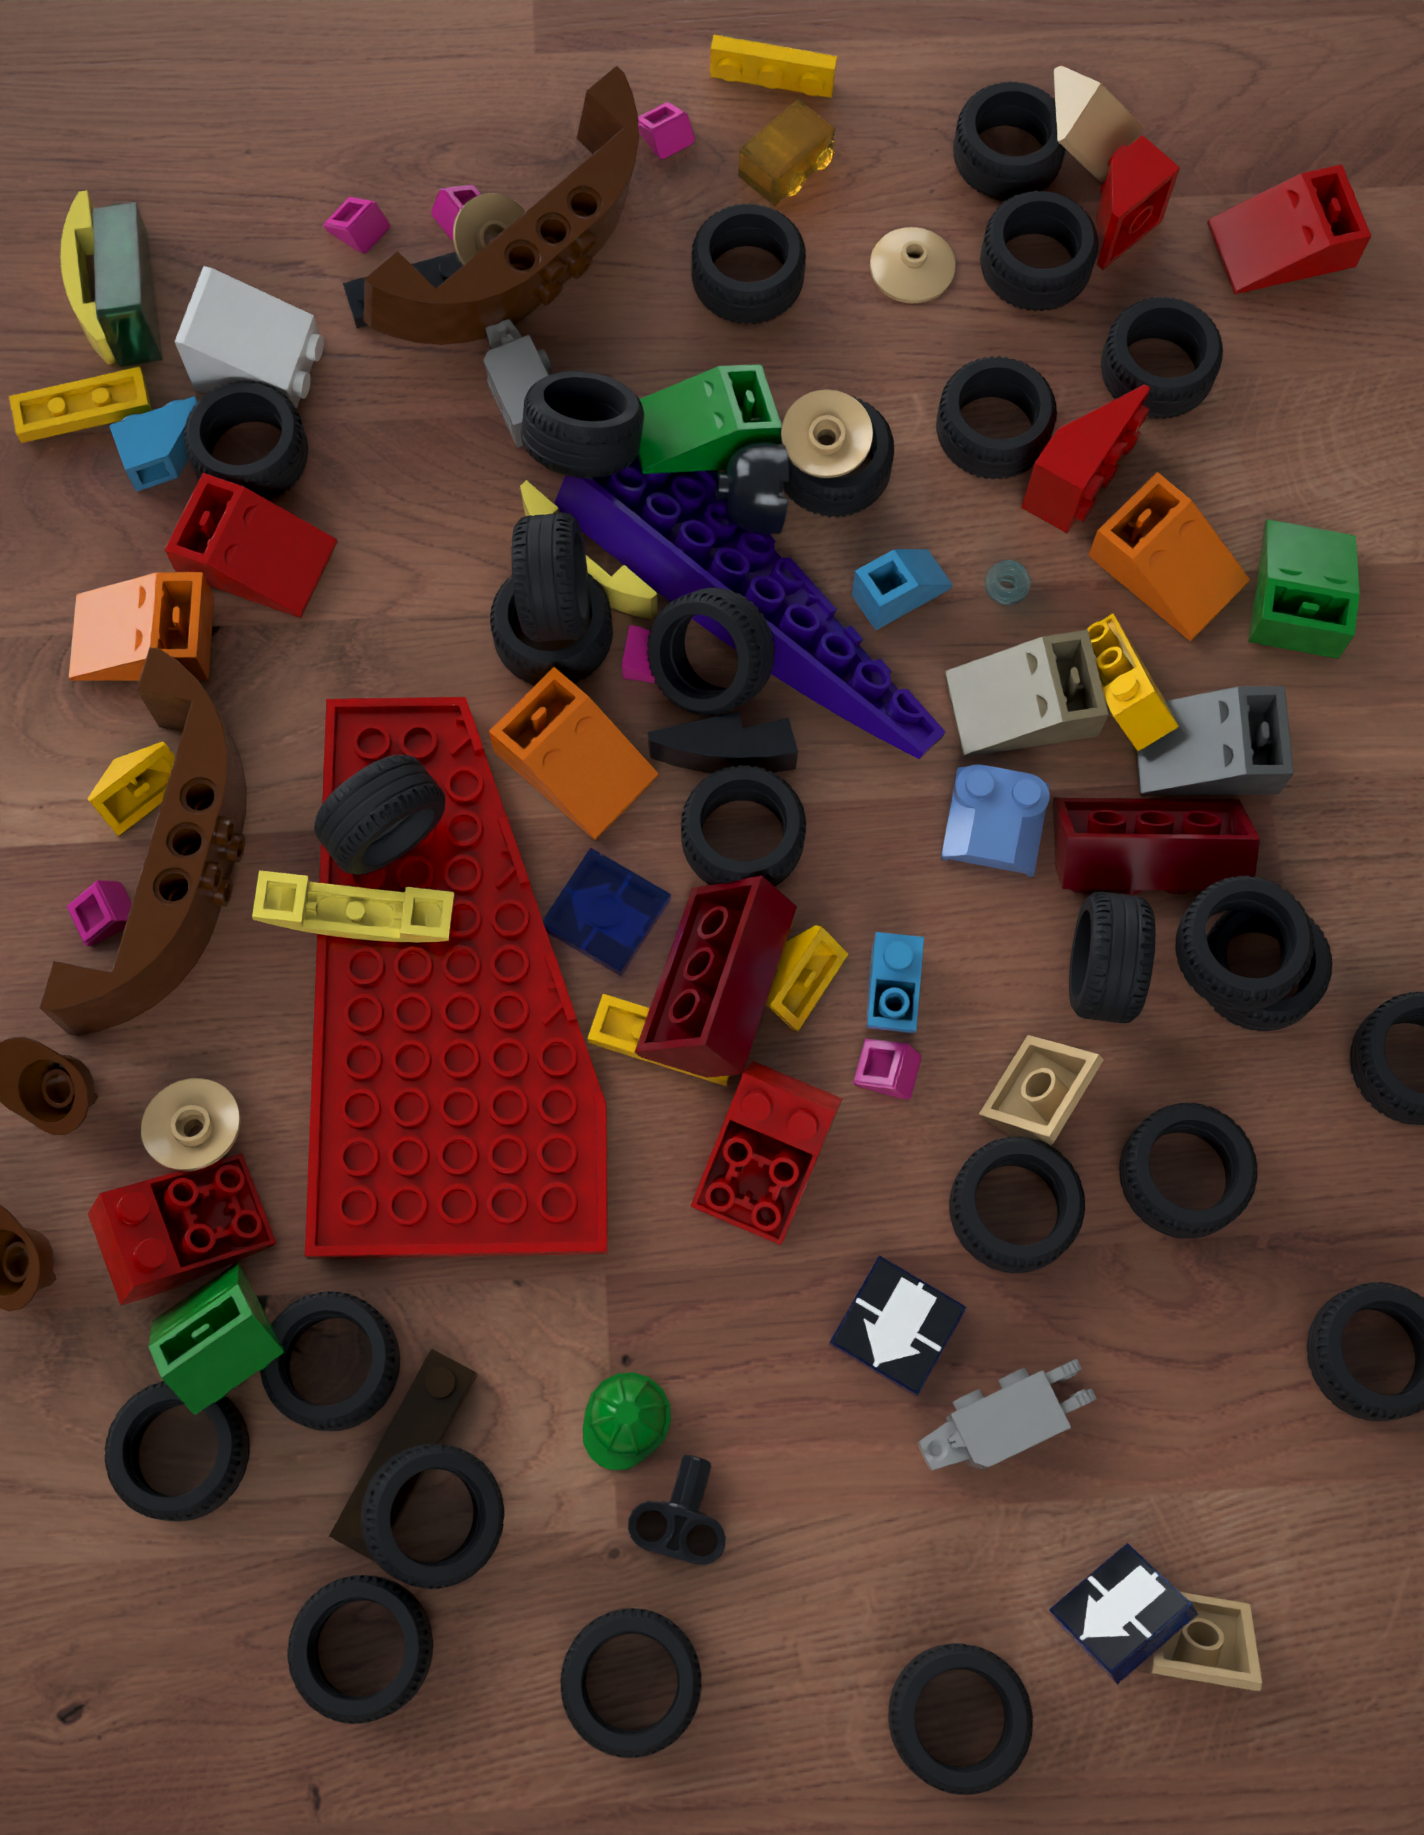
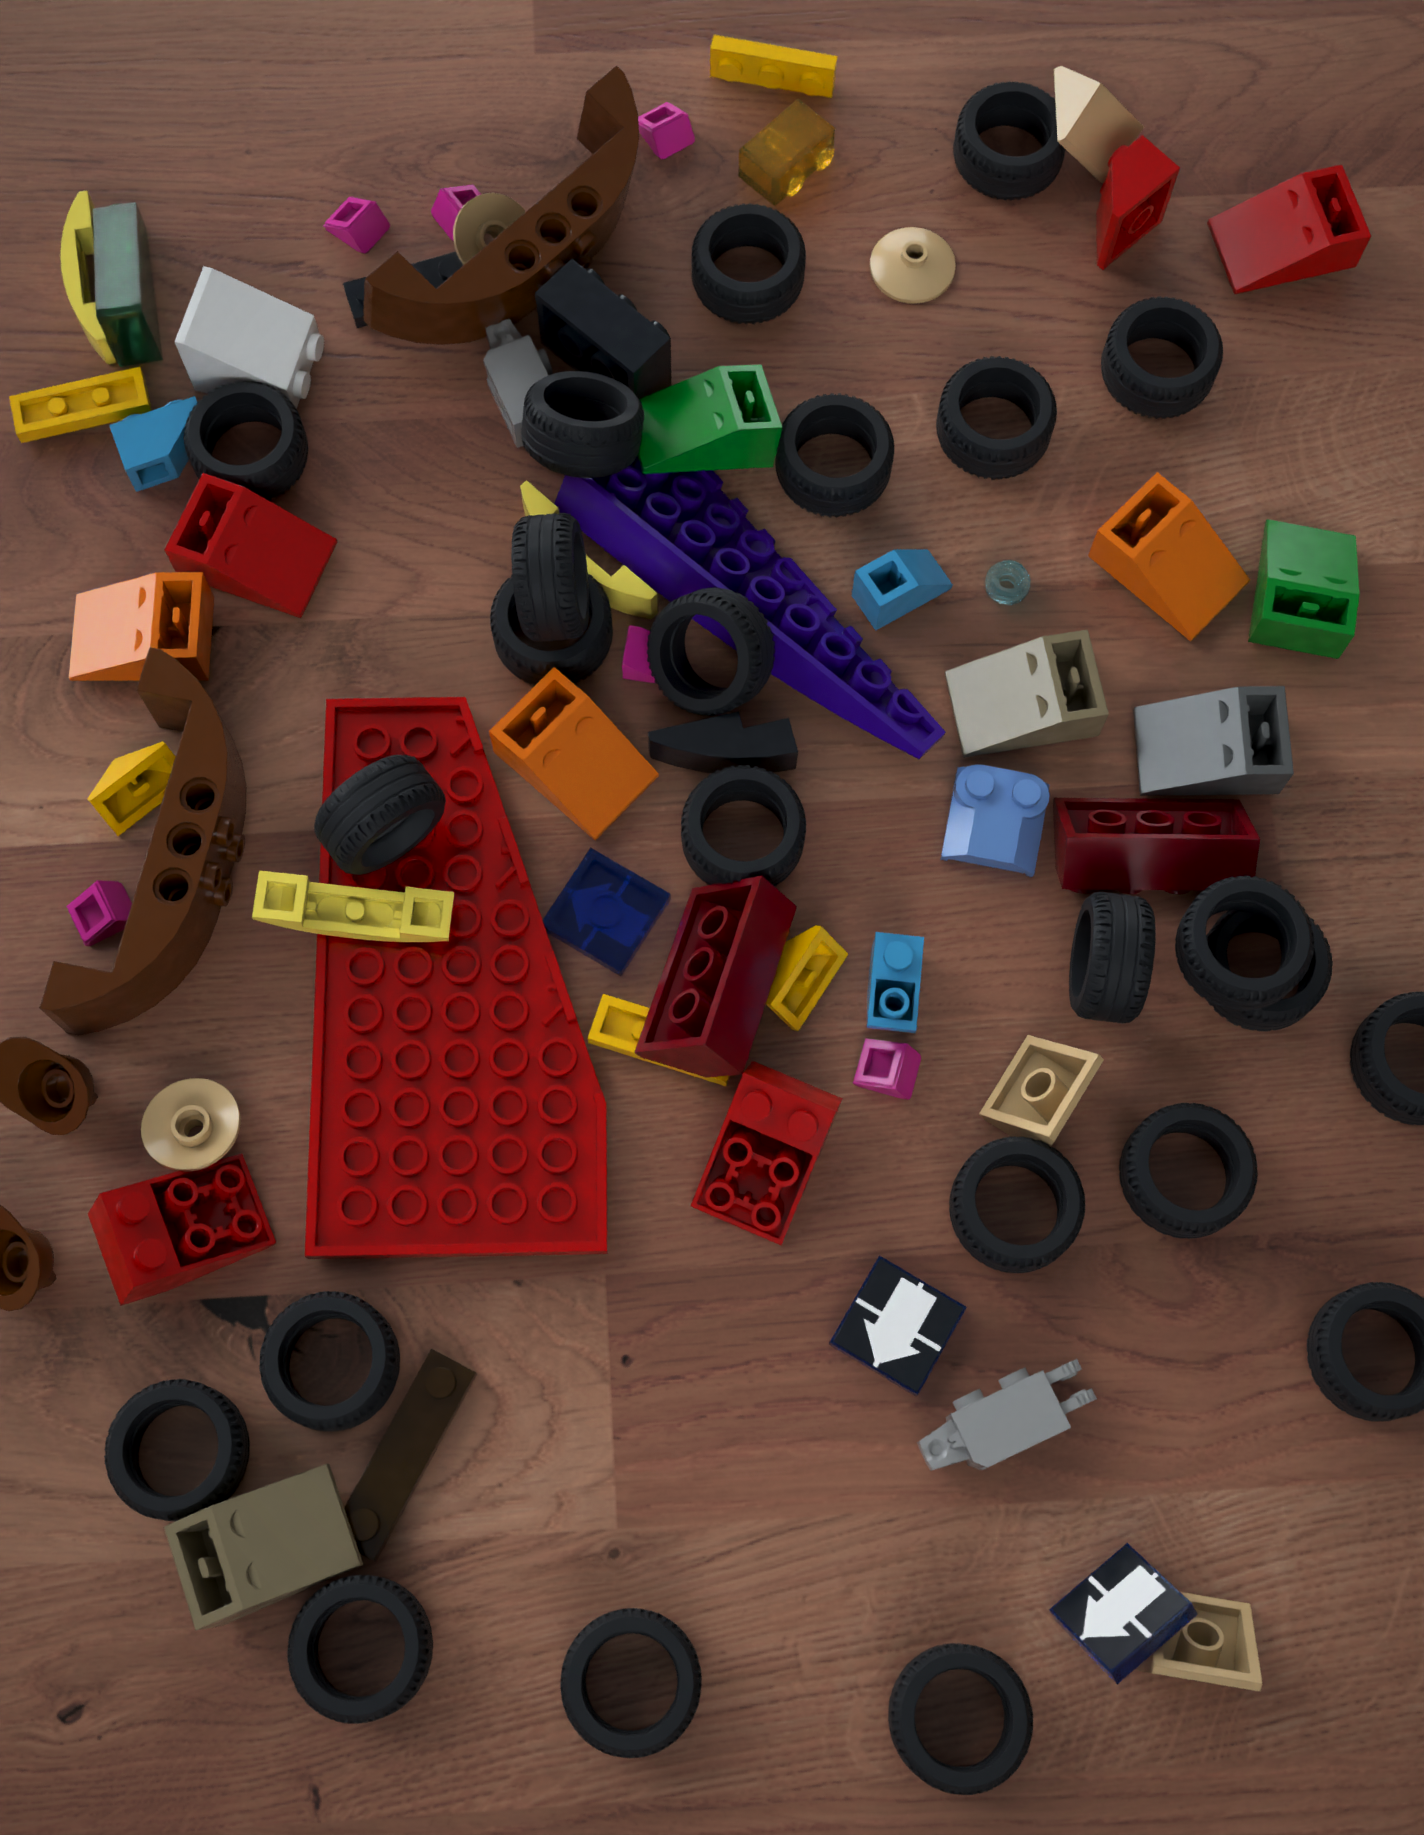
green slope [148,1262,284,1415] -> none
black tyre [360,1444,505,1589] -> none
green piece [583,1372,671,1471] -> none
black beam [628,1455,726,1566] -> none
black cylinder [715,442,789,535] -> none
tan dish [781,389,873,478] -> none
black tyre [980,191,1098,311] -> none
red slope [1021,384,1150,534] -> none
yellow slope [1086,613,1179,751] -> none
none -> dark tan slope [164,1464,363,1631]
none -> black brick [535,259,672,399]

